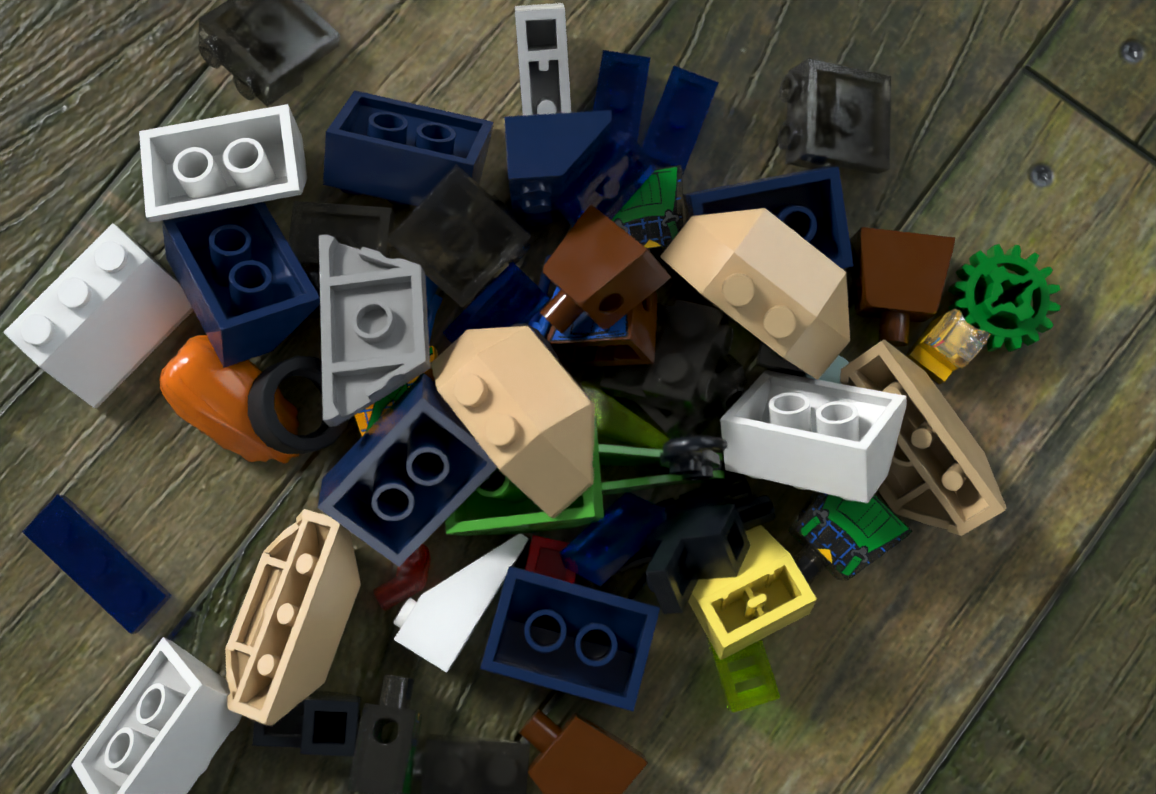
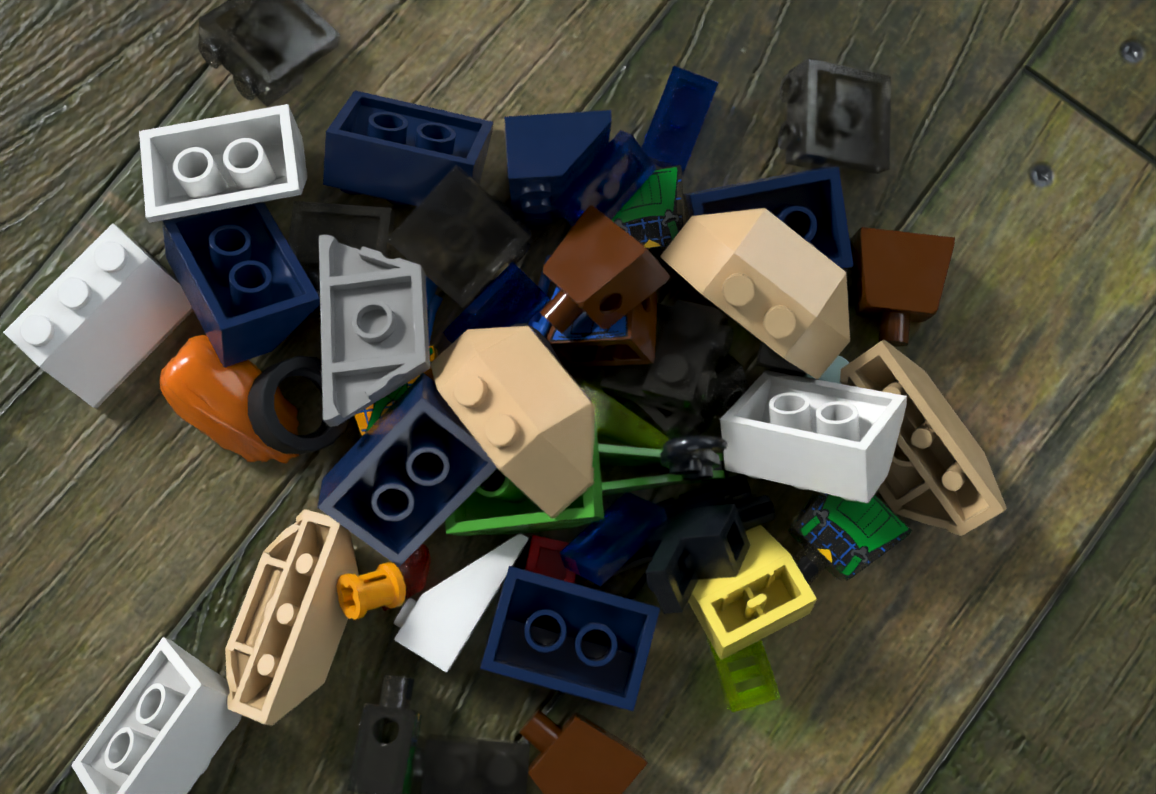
clear blue plate [22,494,172,634] -> none
black brick [252,691,361,757] -> none
white slope [515,3,571,116] -> none
clear blue plate [593,50,651,156] -> none
clear leg [906,309,990,384] -> none
green gear [948,244,1061,352] -> none
none -> light orange bush [336,562,406,620]

